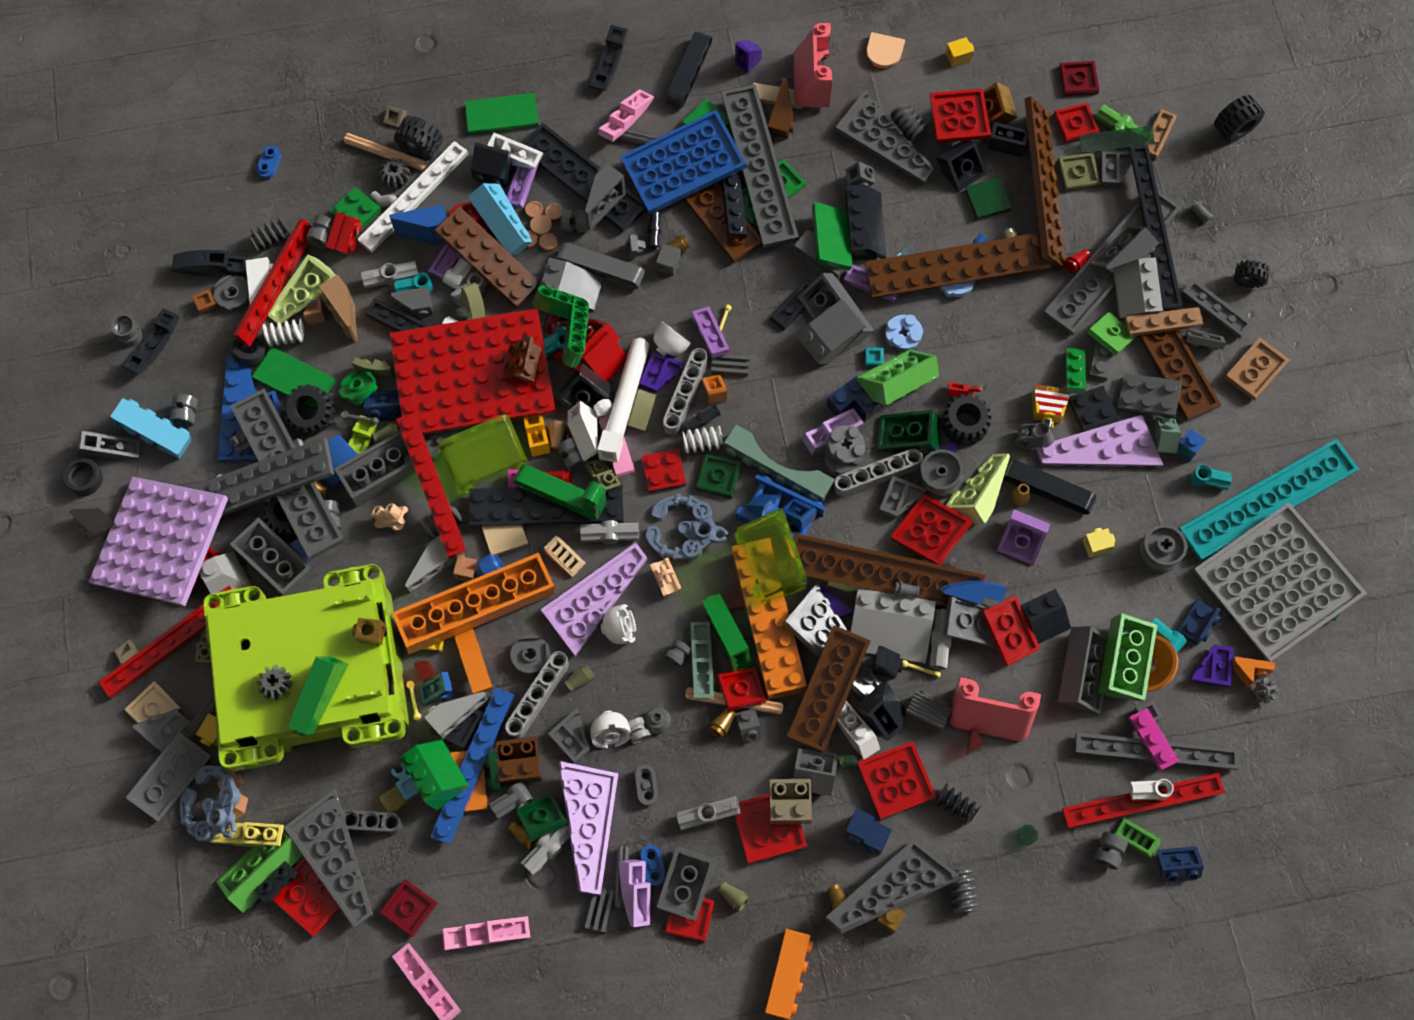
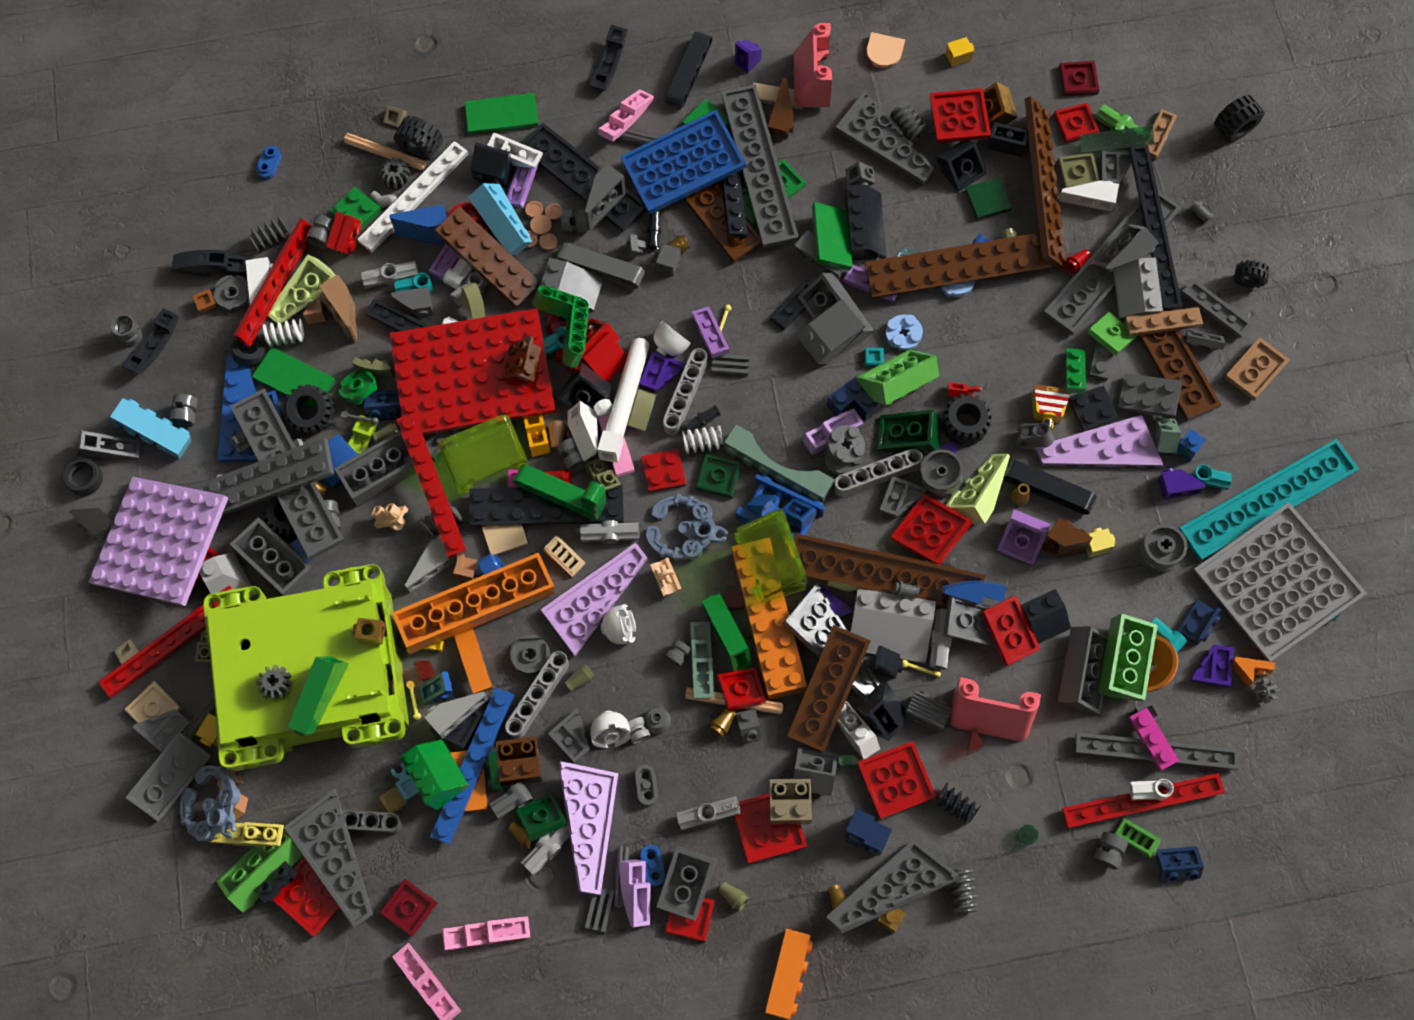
orange slope [702,374,727,405] -> none
none -> reddish brown slope [1041,518,1093,558]
none -> white slope [1059,181,1119,212]
none -> dark purple slope [1158,468,1205,500]

